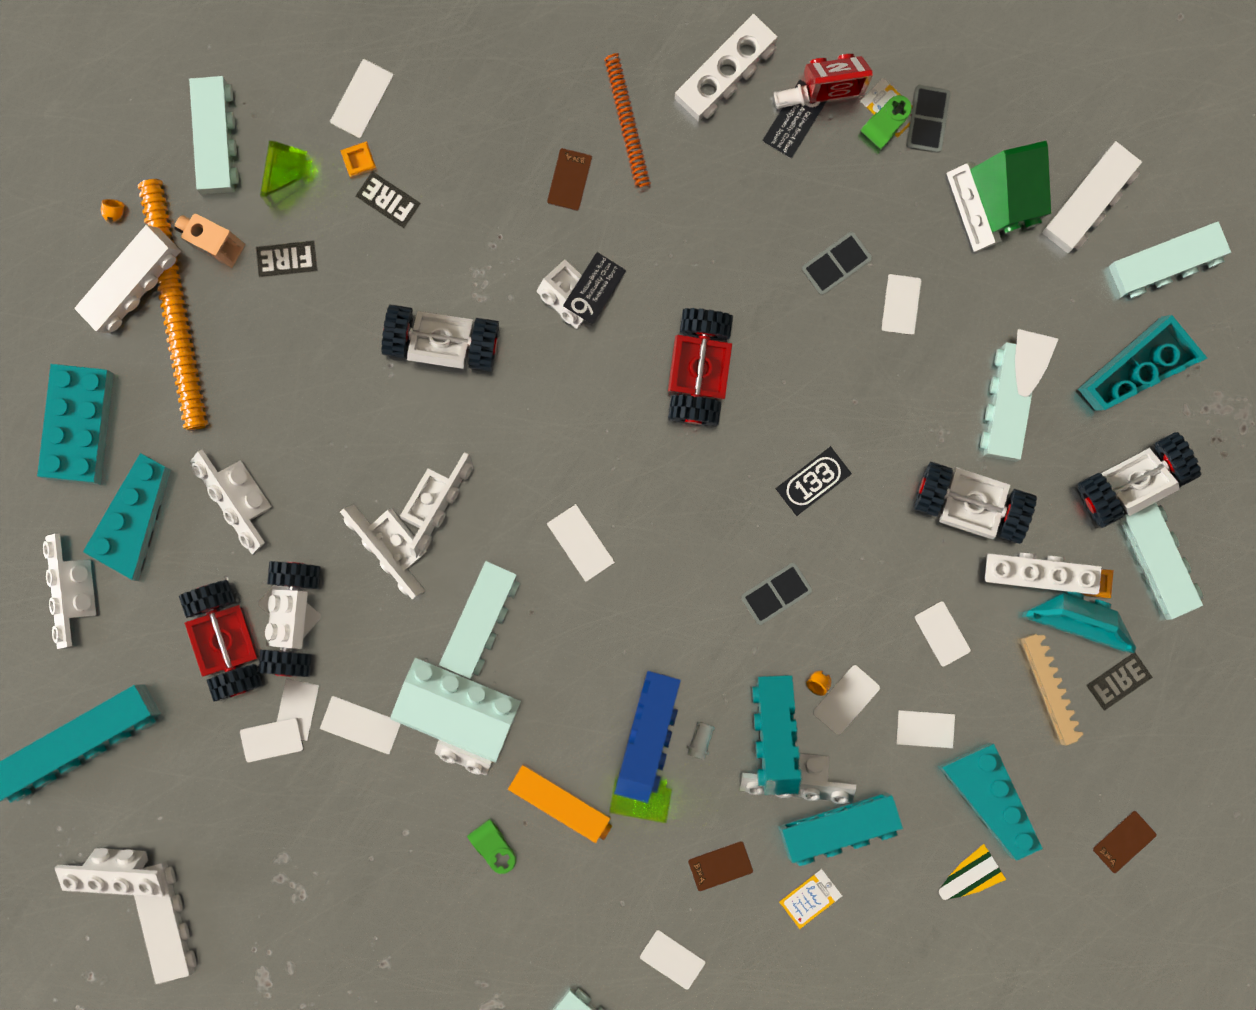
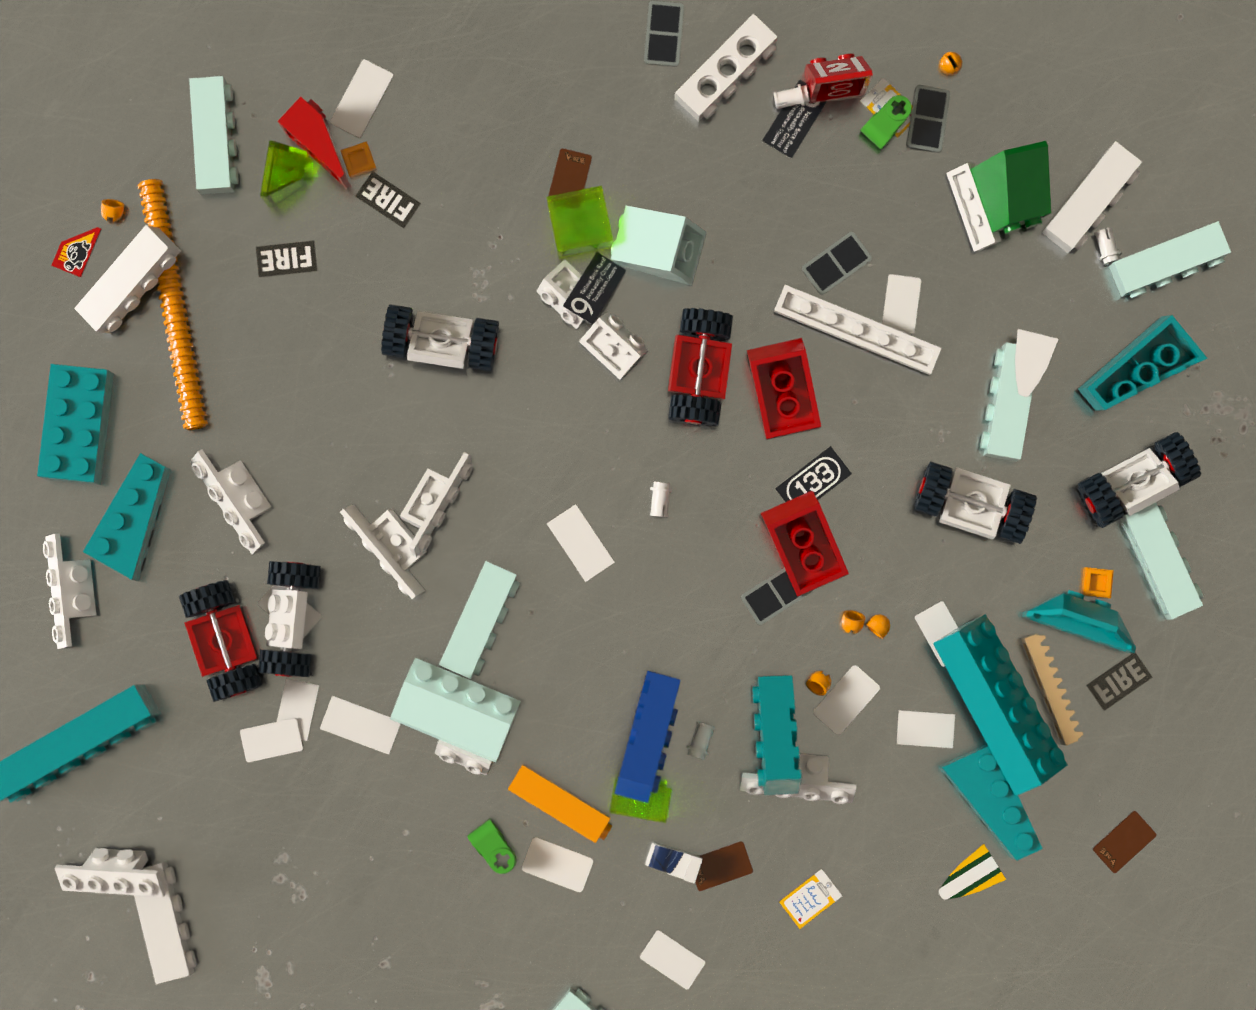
light nougat torso [175,214,246,268] -> none
orange piece [604,53,651,188] -> none
teal brick [778,792,903,866] -> none
white bracket [985,553,1102,595] -> none
none -> sticker [51,227,101,277]
none -> red slope [278,97,350,189]
none -> white sticker [522,837,593,892]
none -> clear neon green brick [546,186,613,257]
none -> white bracket [579,312,648,379]
none -> light aqua slope [611,206,707,286]
none -> black sticker [644,1,684,66]
none -> leg [645,843,703,884]
none -> white pin [650,482,673,517]
none -> red slope [747,338,821,439]
none -> red slope [761,491,849,597]
none -> white plate [774,285,941,375]
none -> light orange hinge [841,610,866,634]
none -> light orange hinge [866,614,890,639]
none -> teal brick [933,614,1068,796]
none -> light orange hinge [939,52,963,76]
none -> white pin [1094,227,1122,265]

